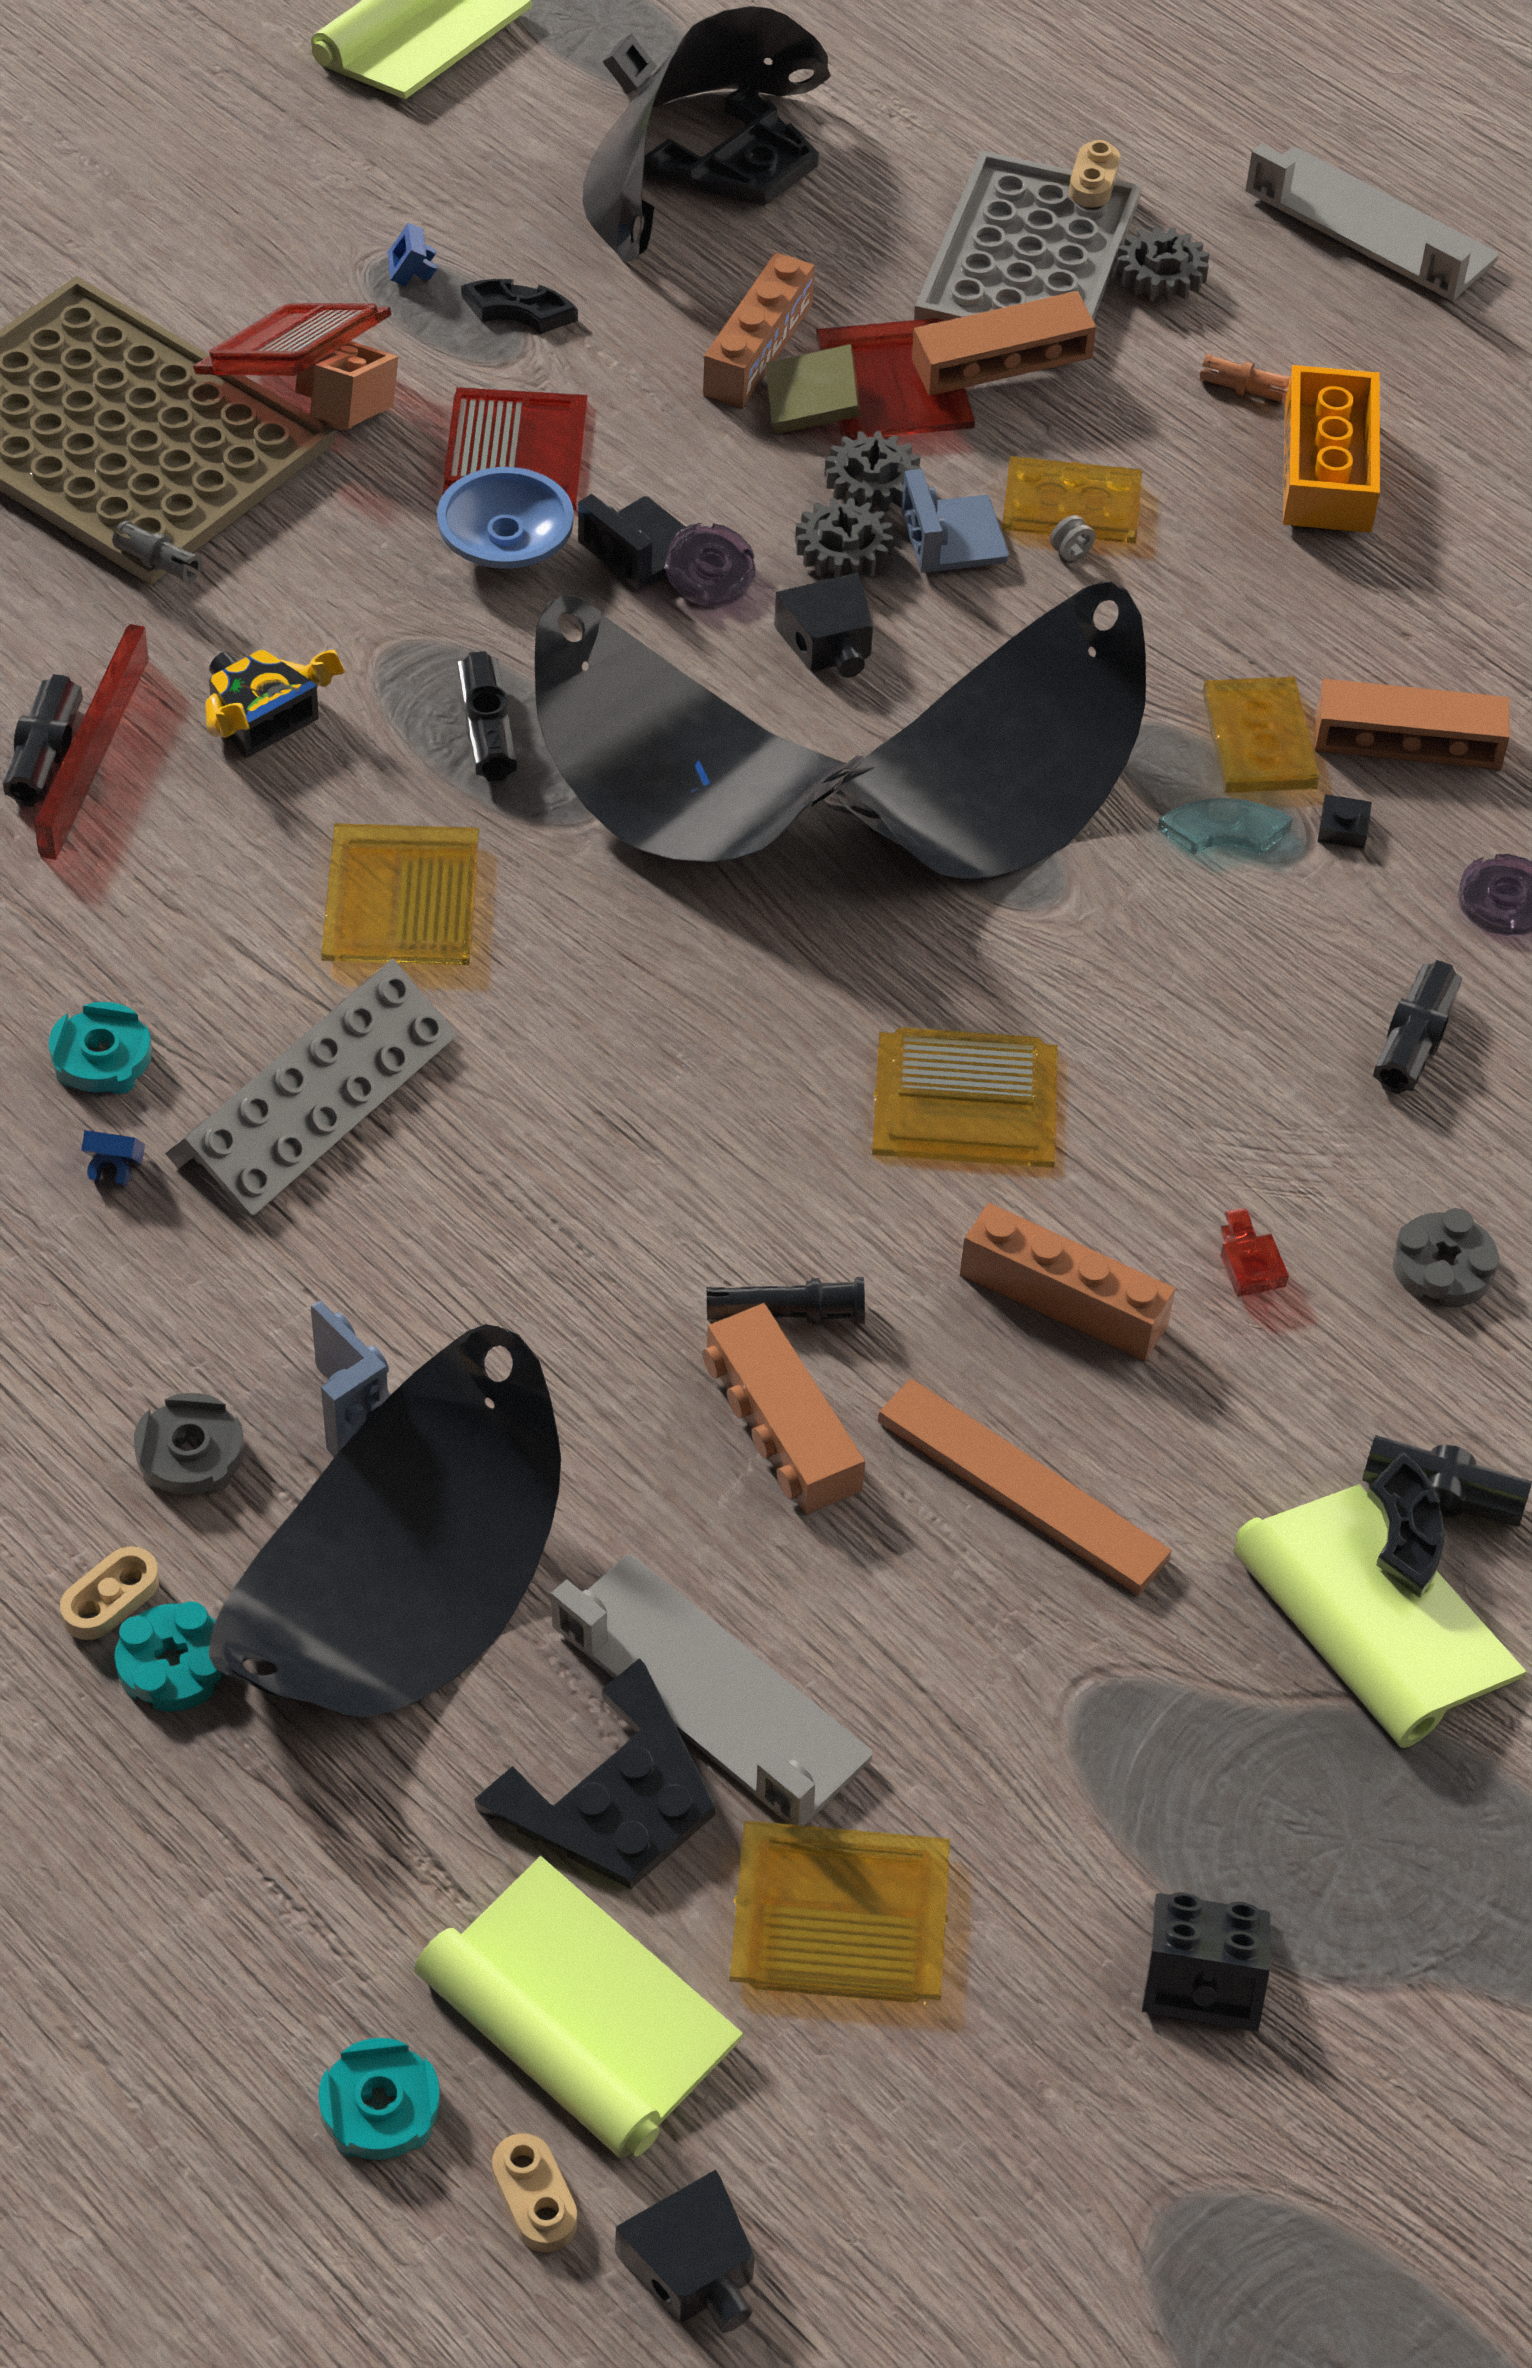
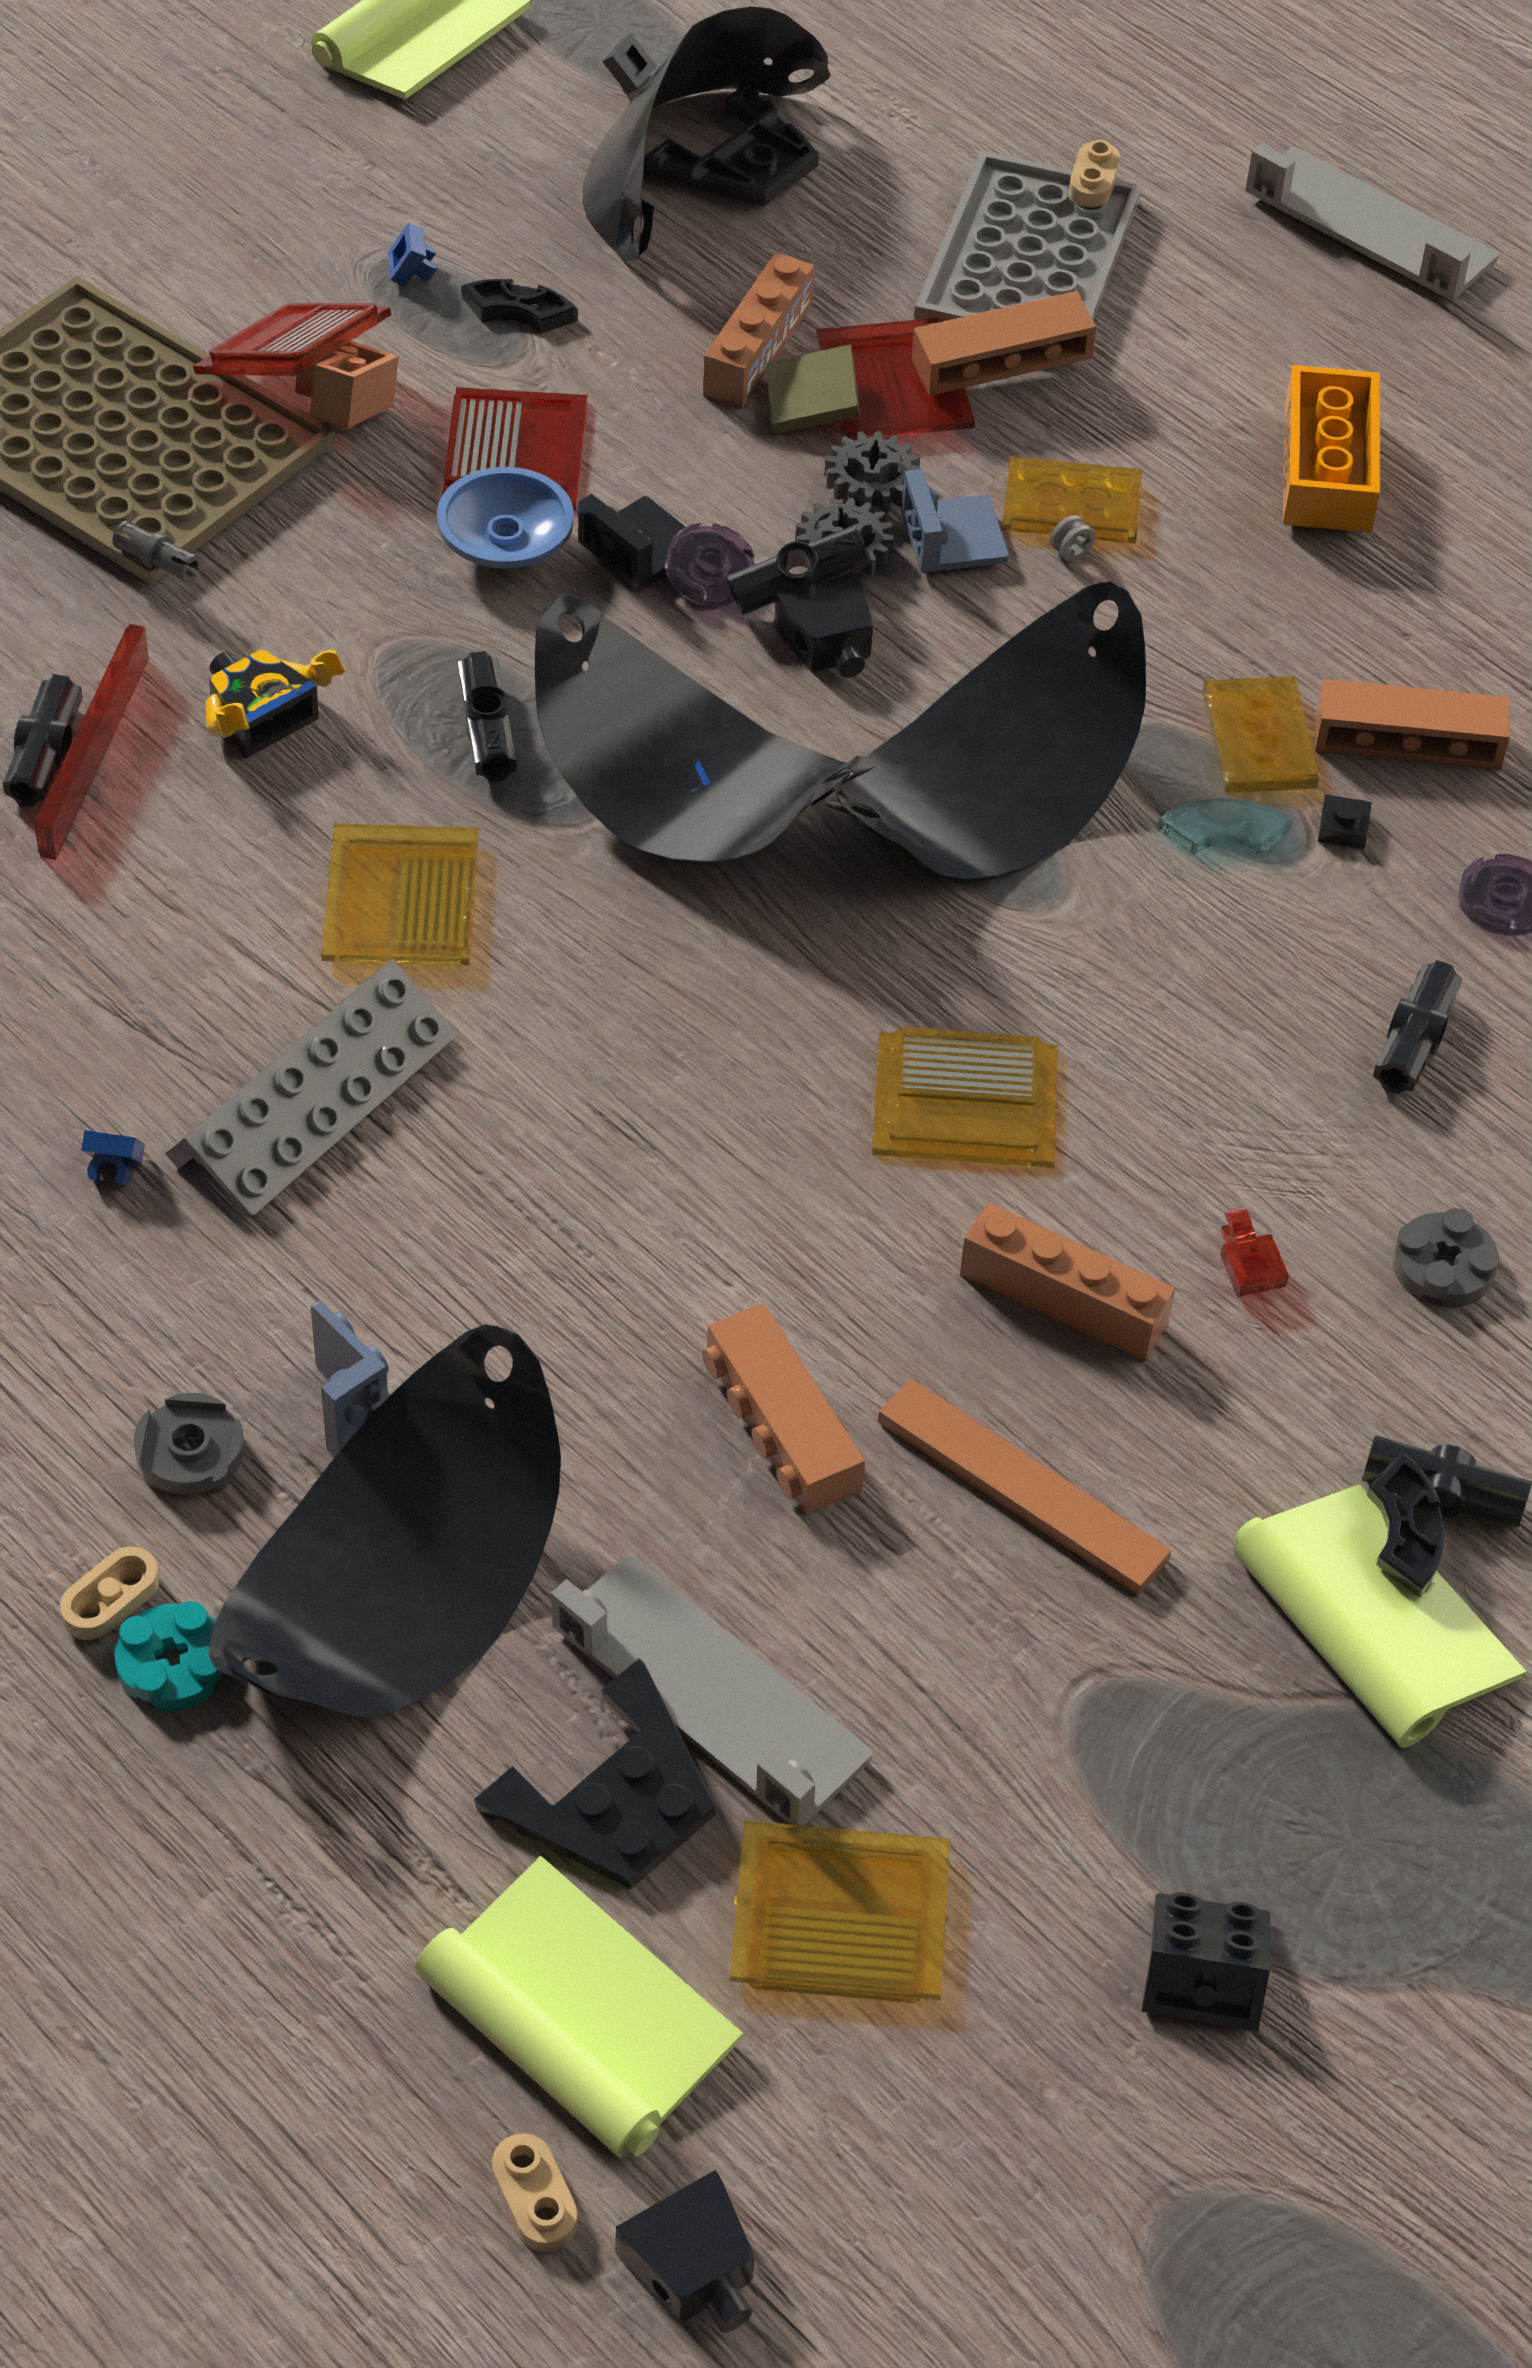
teal plate [49,1002,152,1094] -> none
teal plate [318,2038,440,2160] -> none
black pin [706,1277,865,1325] -> none
dark grey gear [1116,226,1209,302] -> none
nougat pin [1199,353,1290,404] -> none
none -> black piece [727,525,869,615]

